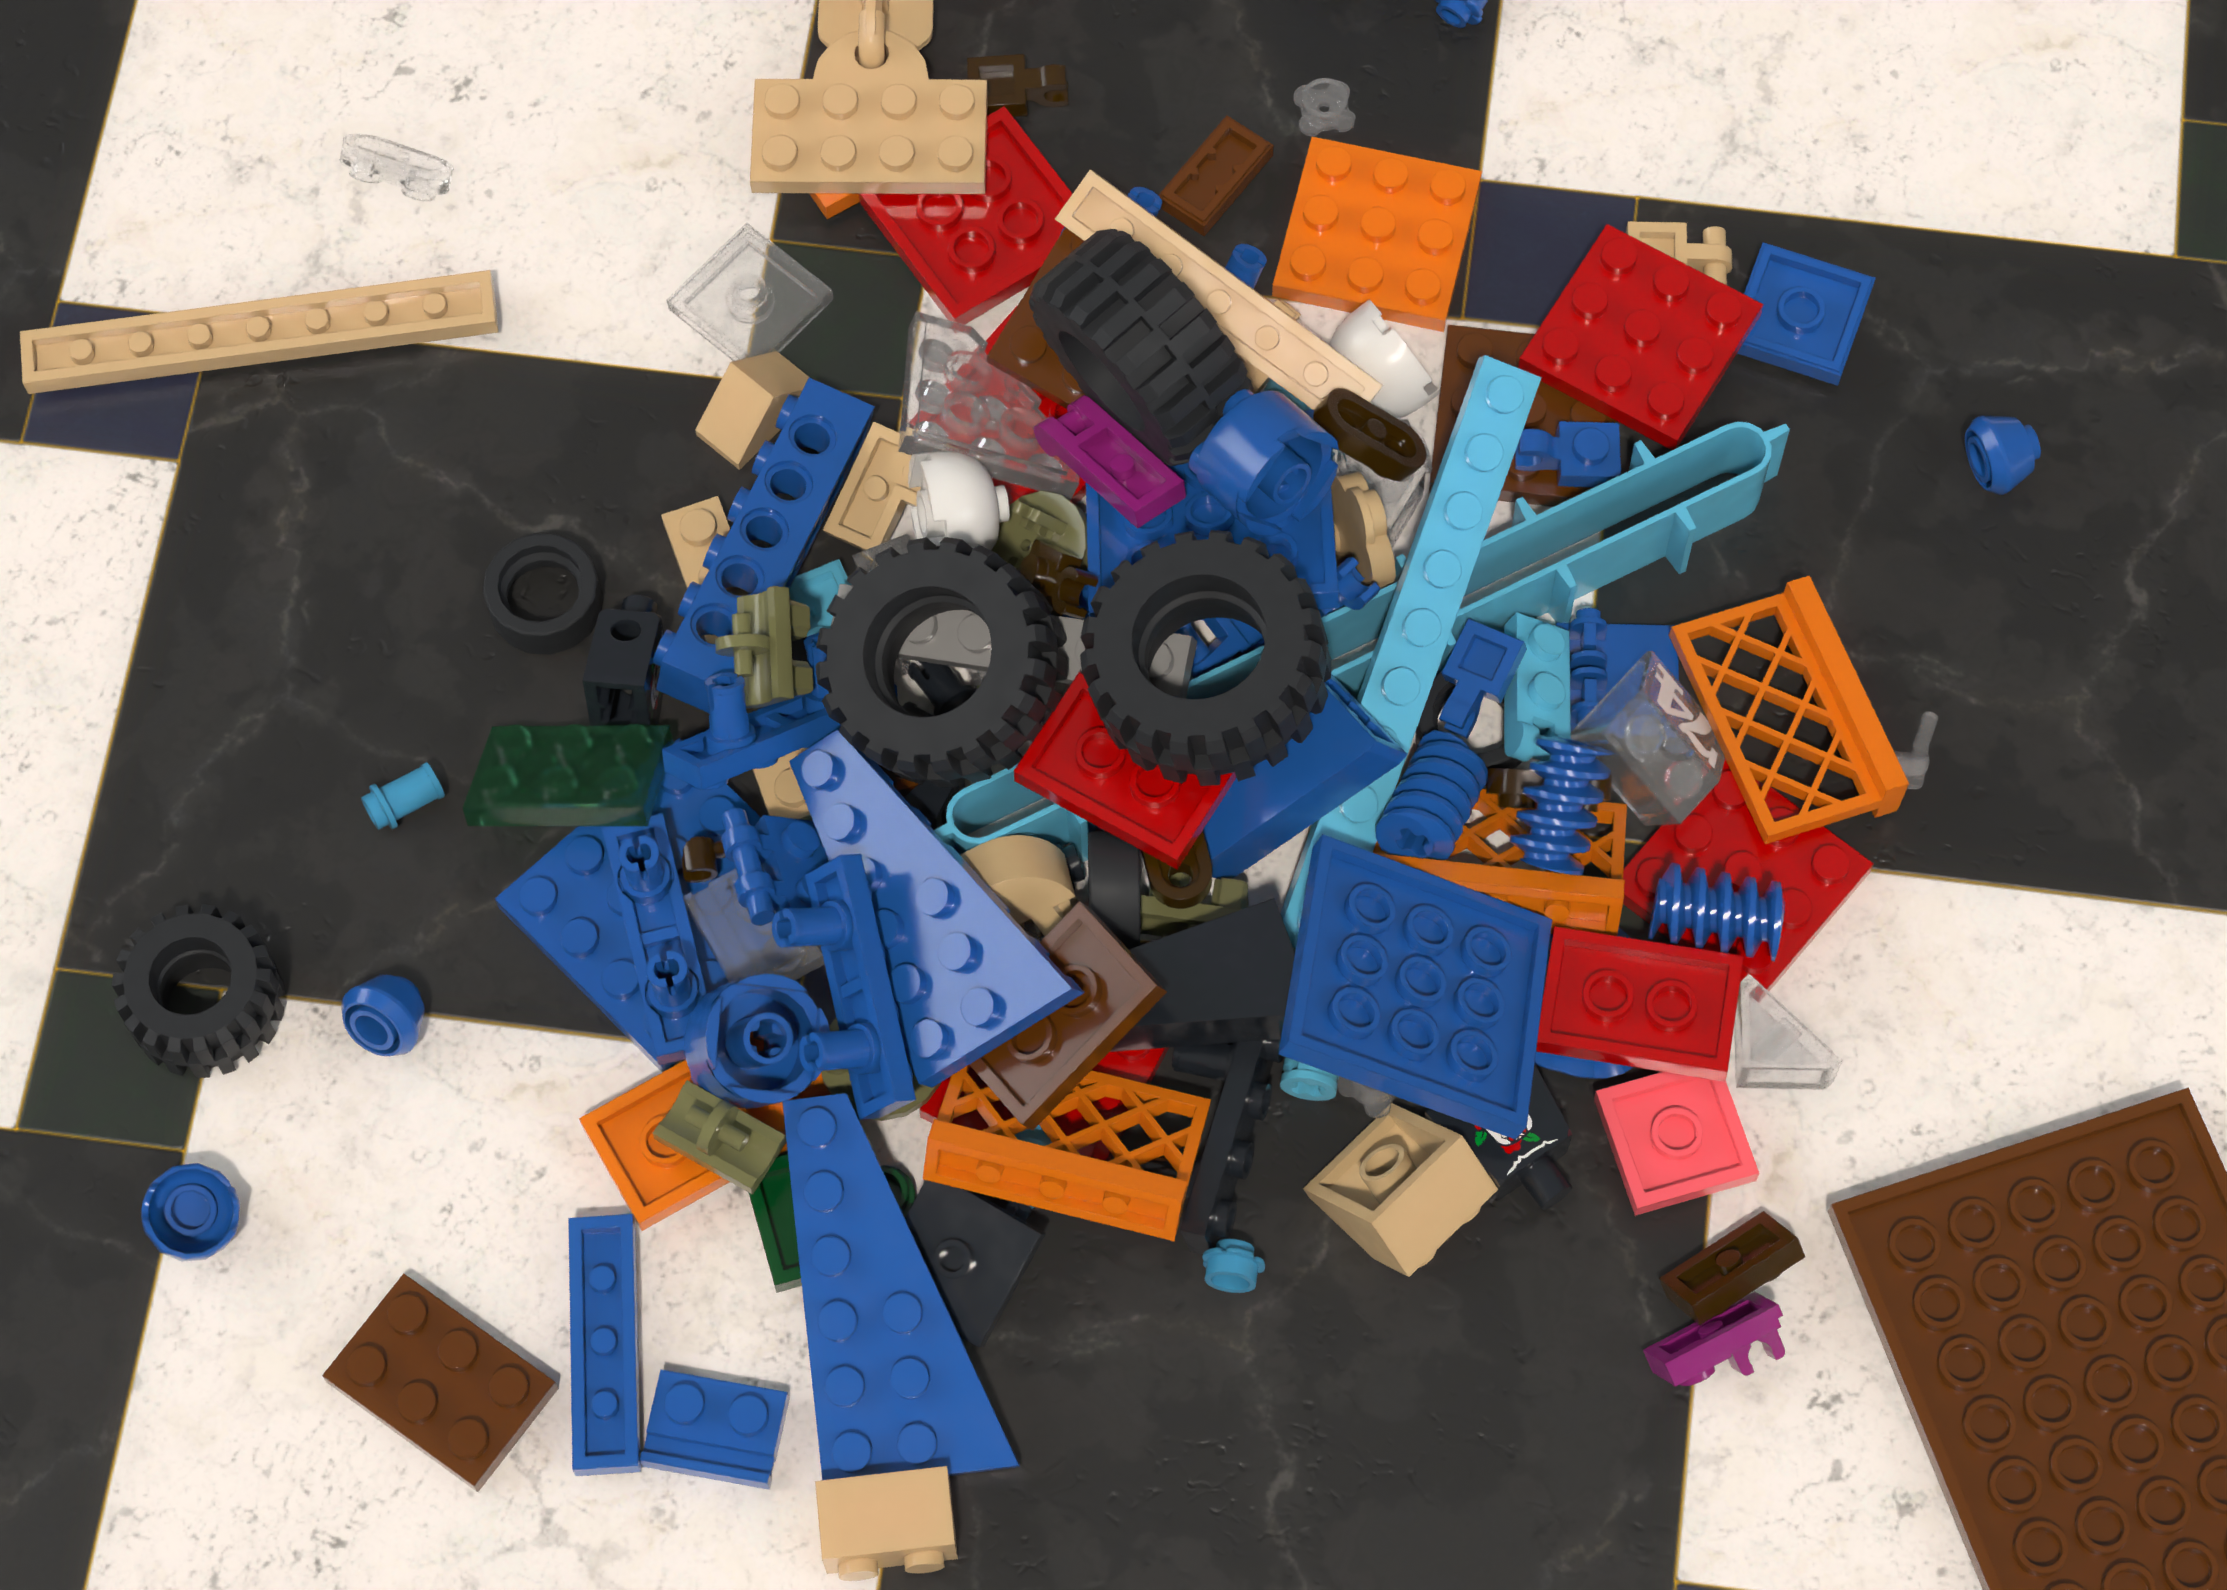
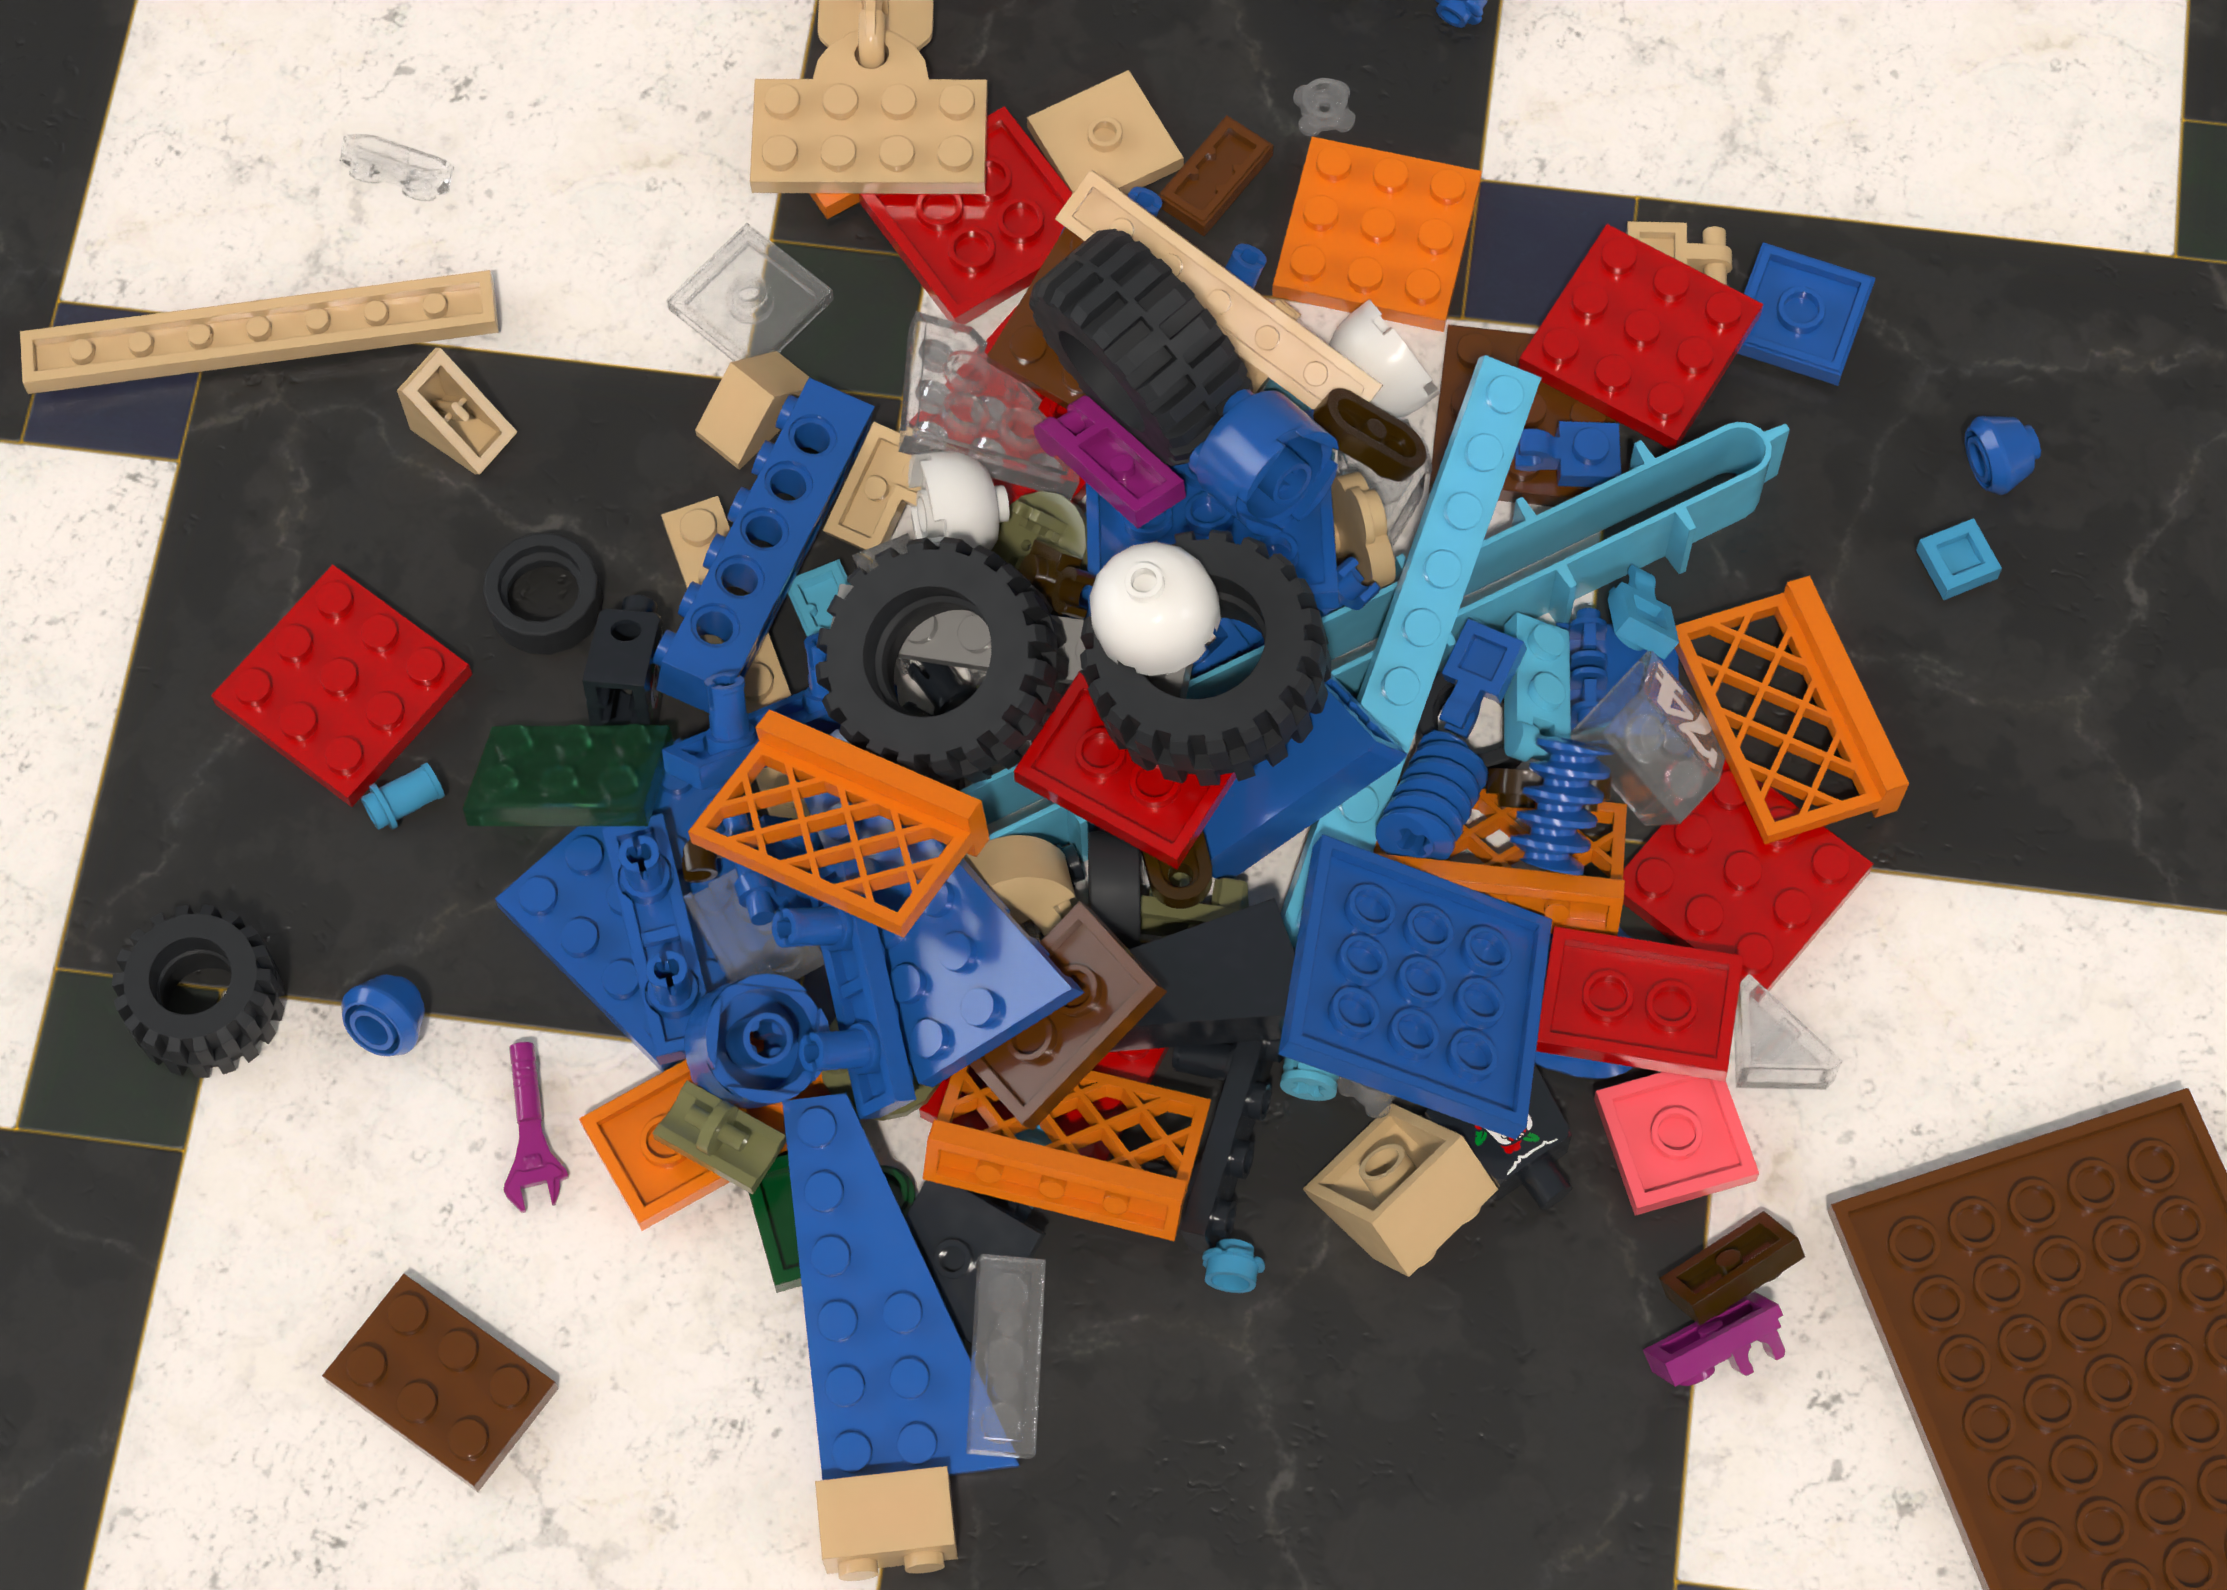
blue hair [141,1163,240,1262] -> none
blue plate [568,1214,641,1476] -> none
blue plate [639,1369,790,1490] -> none
olive hips [715,586,813,709] -> none
dark brown plate [967,54,1069,117] -> none
blue piece [1648,863,1785,961] -> none
clear hand [1894,712,1938,790] -> none
none -> red plate [211,564,472,807]
none -> tan slope [397,348,517,475]
none -> magenta piece [503,1042,569,1213]
none -> orange fence [688,709,990,938]
none -> clear plate [966,1254,1046,1459]
none -> tan plate [1027,70,1184,195]
none -> white cylinder [1090,542,1221,676]
none -> dark azure plate [1608,565,1679,660]
none -> dark azure plate [1916,518,2002,600]

